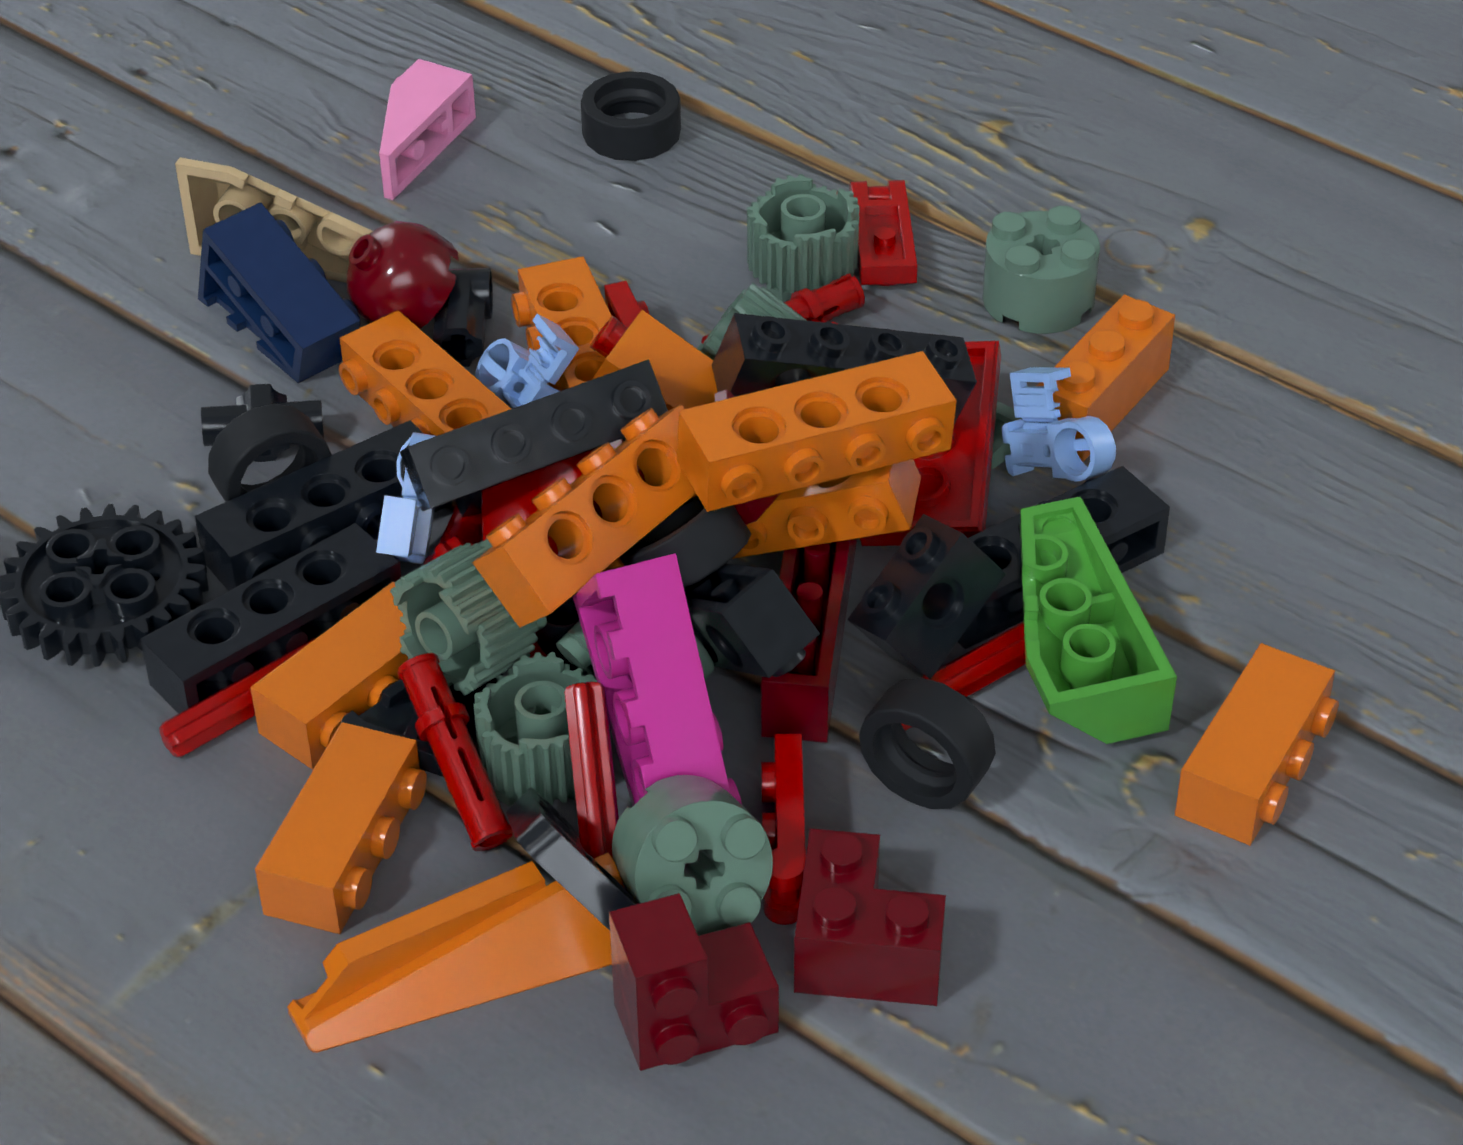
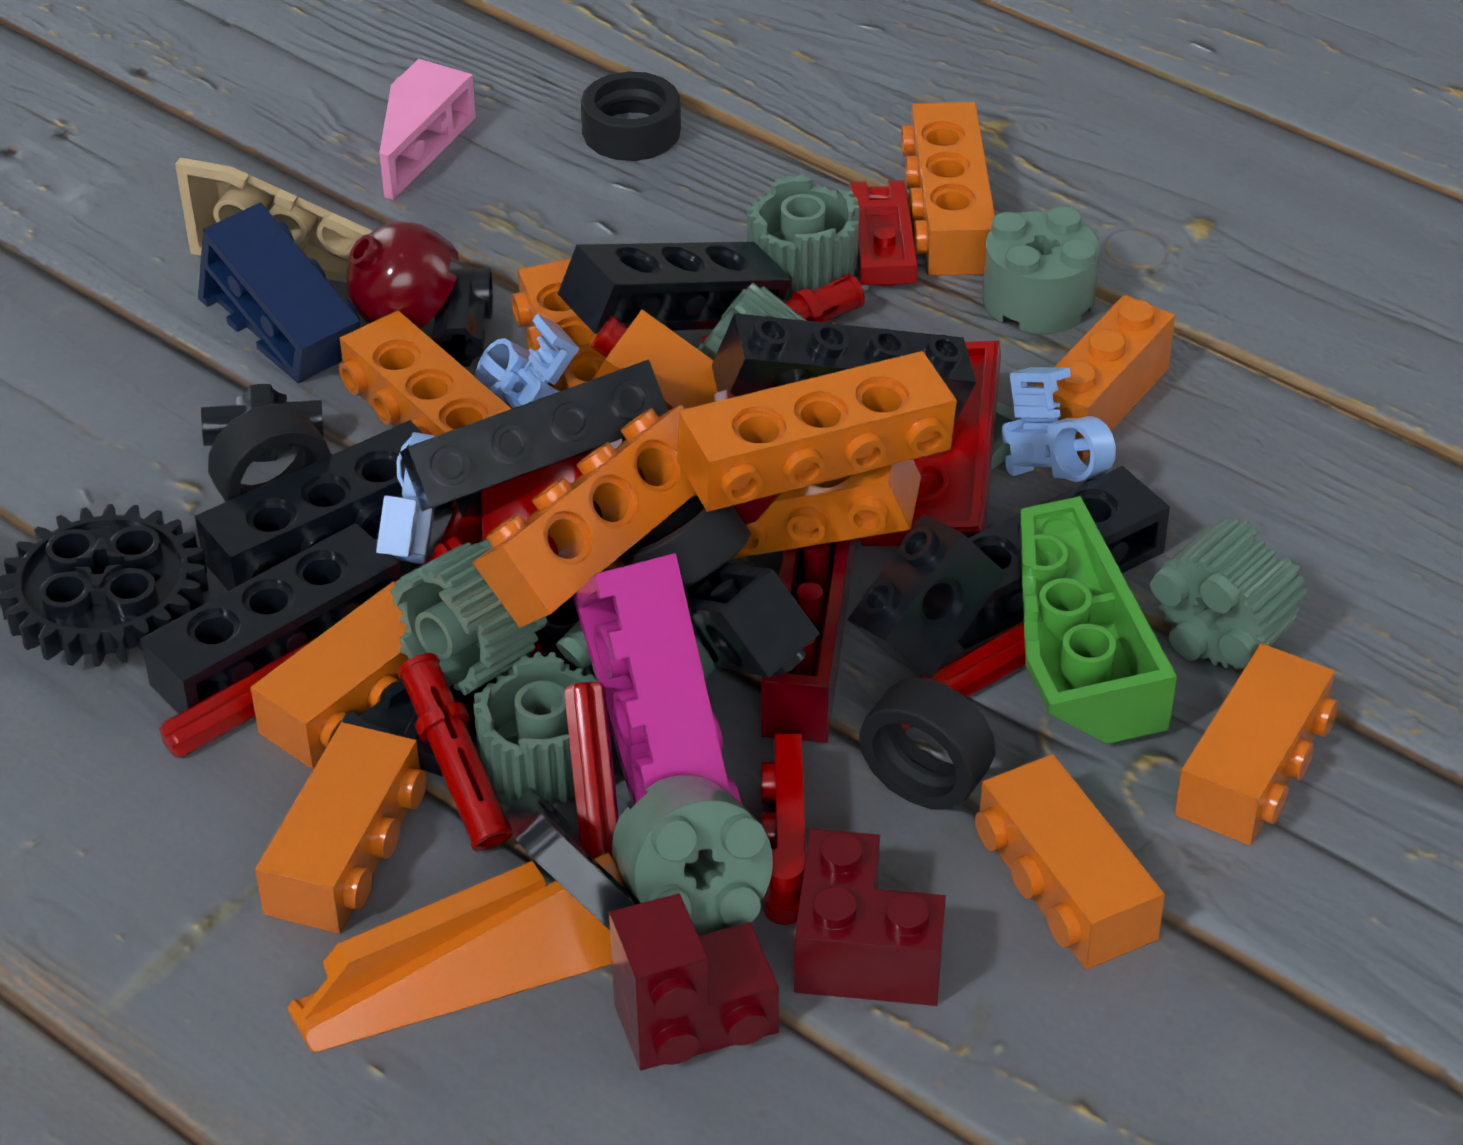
none -> black brick [558,242,792,334]
none -> orange brick [901,102,995,276]
none -> orange brick [975,754,1165,970]
none -> sand green brick [1150,518,1307,669]

